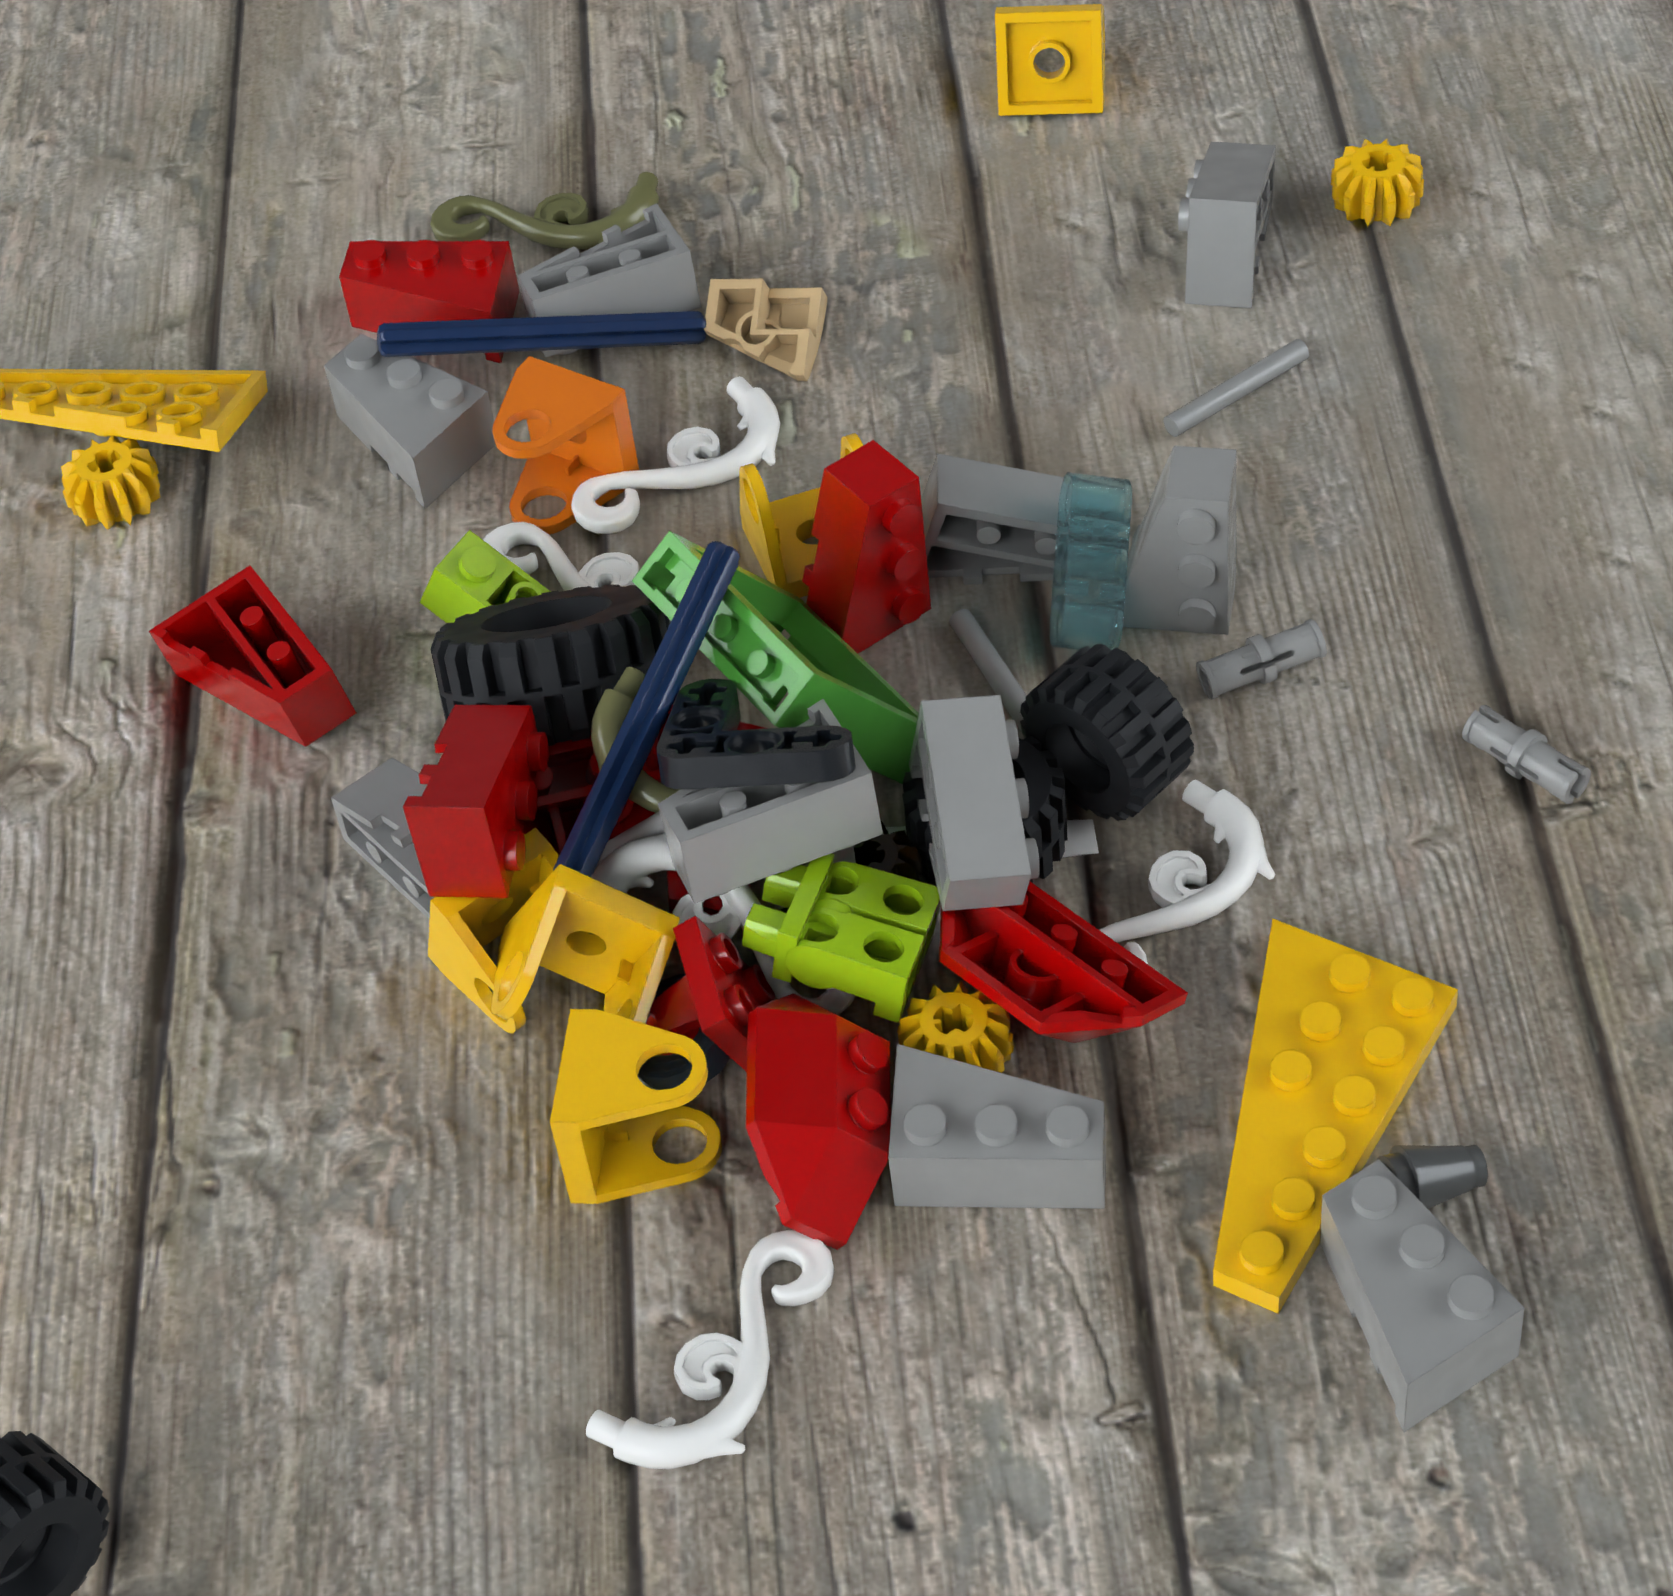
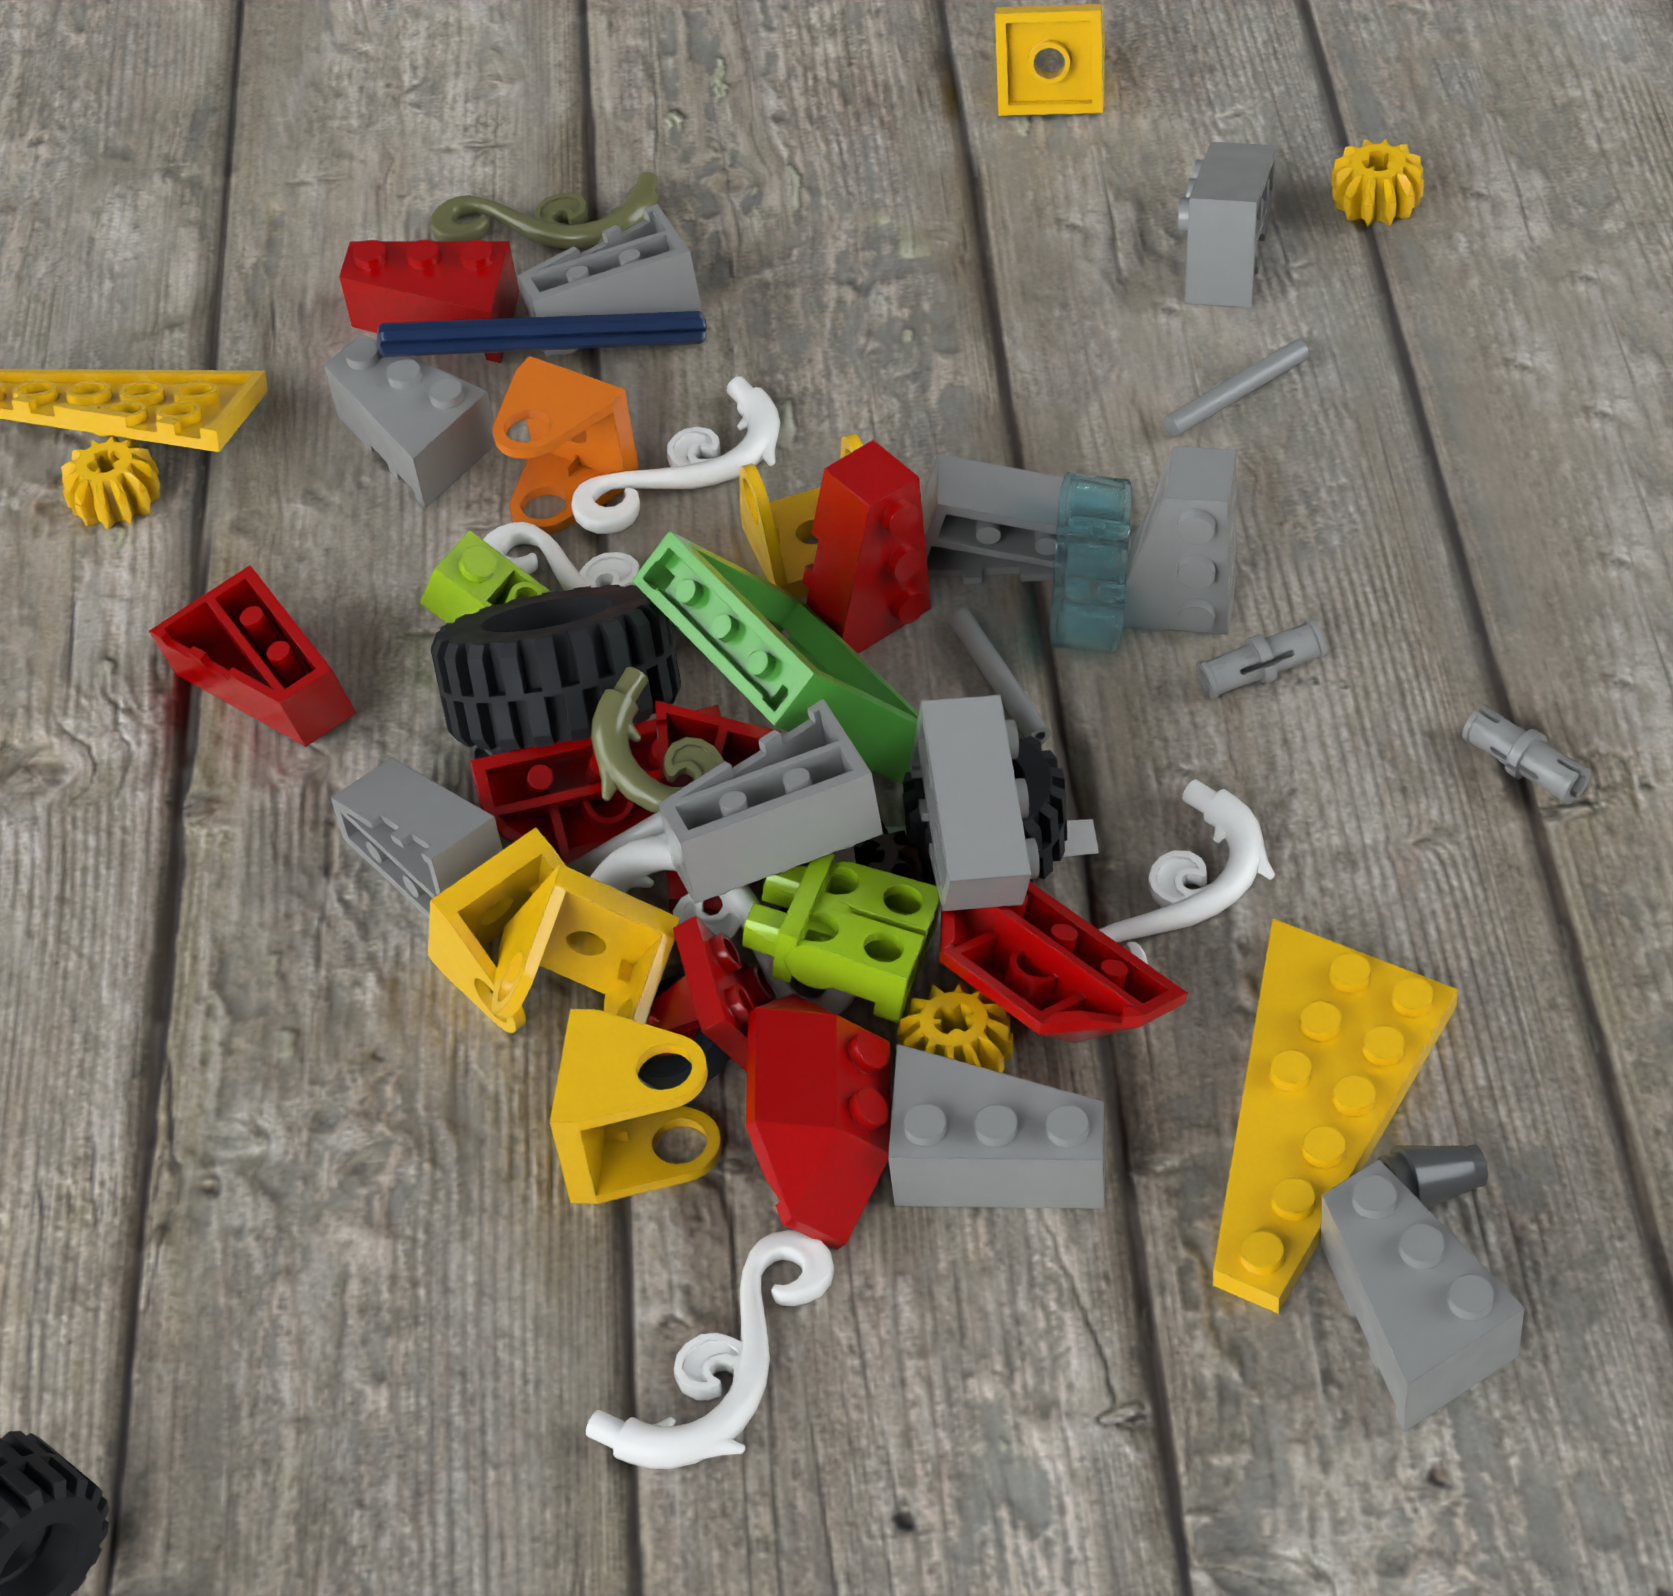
red wedge [403,705,549,898] -> none
dark blue axle [553,541,740,877] -> none
black beam [656,679,856,789] -> none
tan slope [704,278,828,381] -> none
black tyre [1020,644,1194,821] -> none

